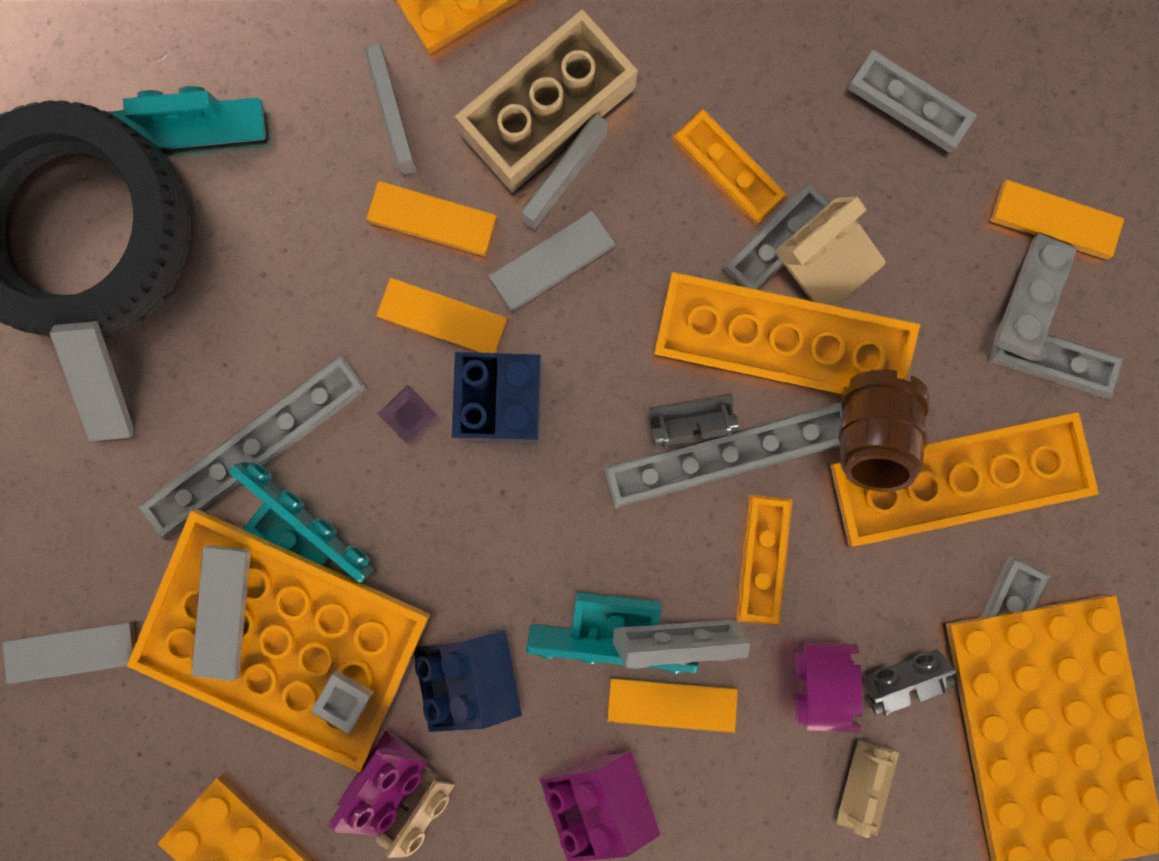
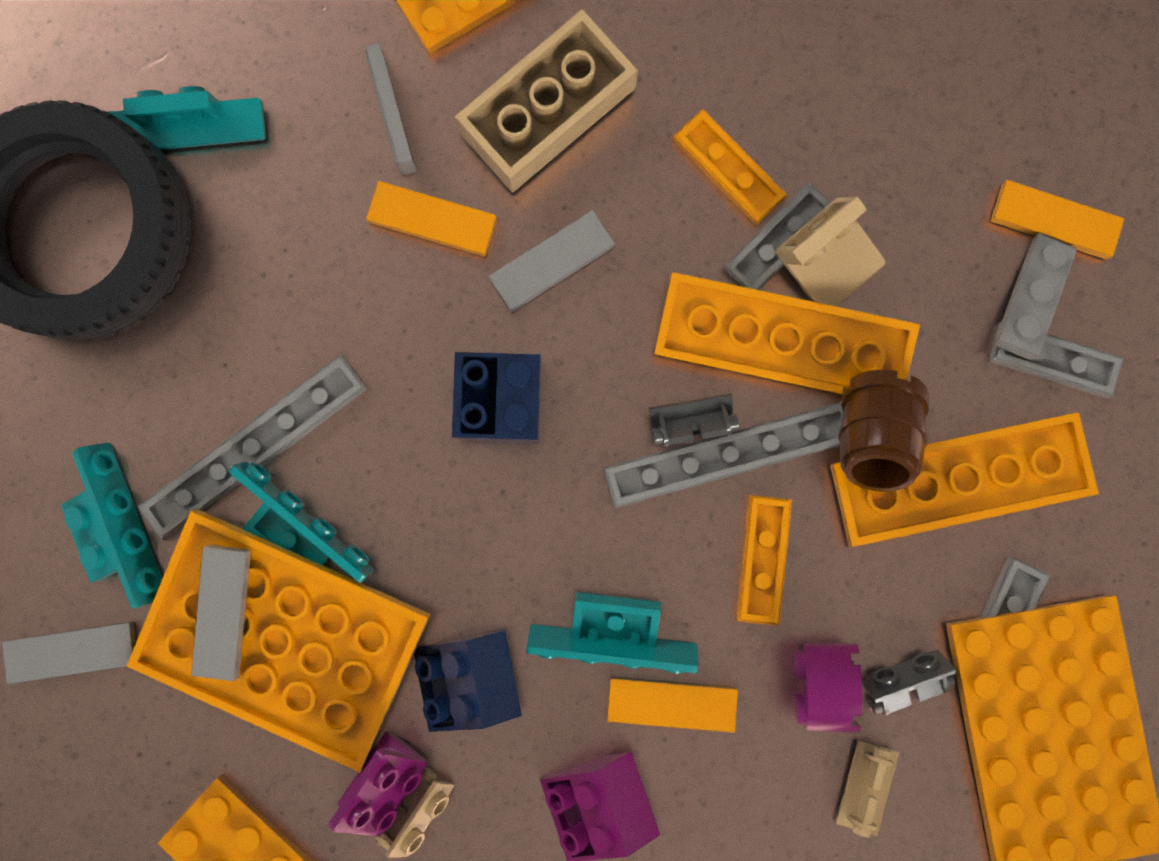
light grey tile [50,321,134,442] -> none
light grey plate [311,670,374,734] -> none
light orange tile [376,277,508,353] -> none
clear purple plate [377,385,438,445] -> none
light grey tile [521,114,608,231] -> none
light grey plate [613,619,751,668] -> none
light grey plate [847,49,977,153] -> none
none -> teal bracket [61,443,163,609]

